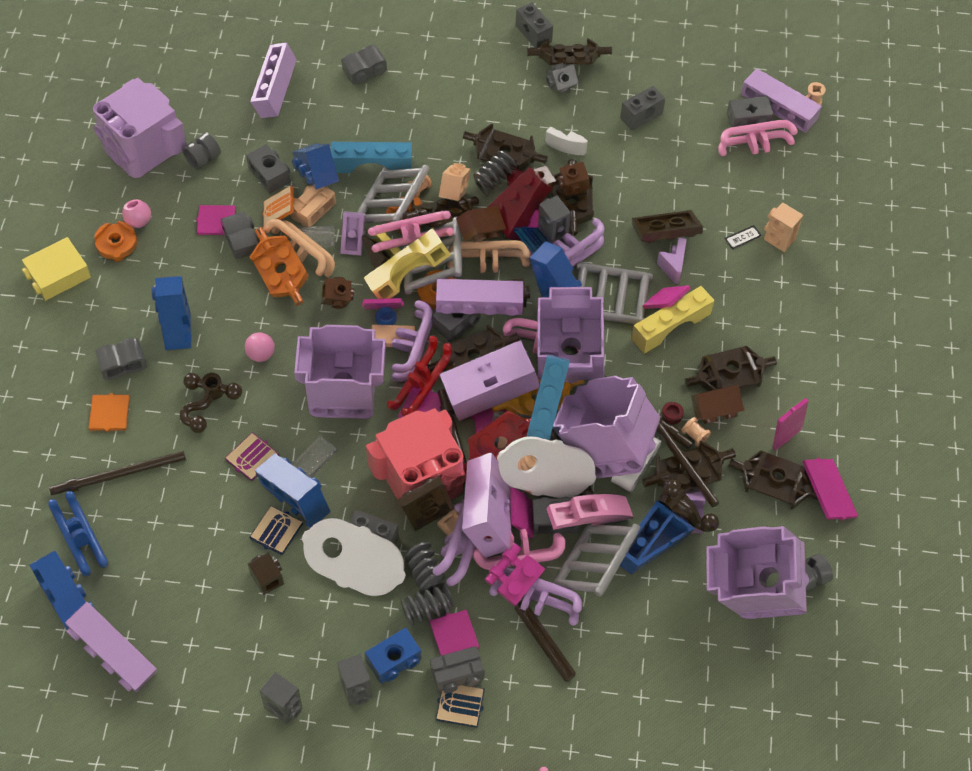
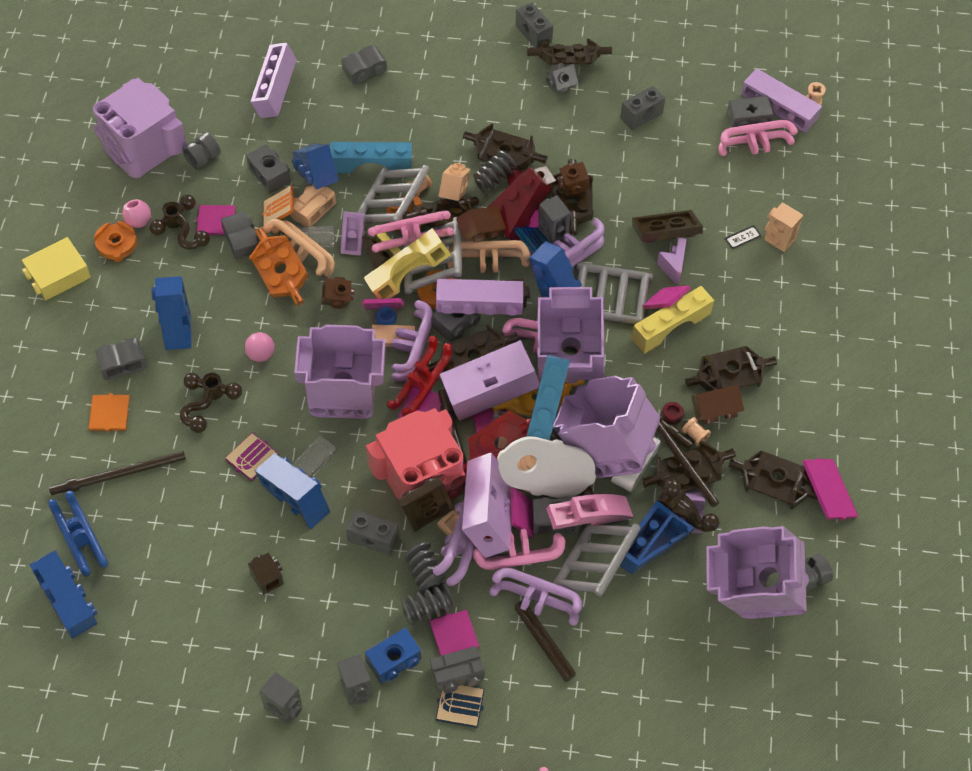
lavender brick [65,602,157,693] -> none
piece [249,506,303,555] -> none
white piece [302,518,406,596] -> none
dark pink plate [484,543,545,607] -> none
white slope [545,126,588,156] -> none
dark pink piece [772,398,809,451] -> none
none -> dark brown piece [149,195,210,250]

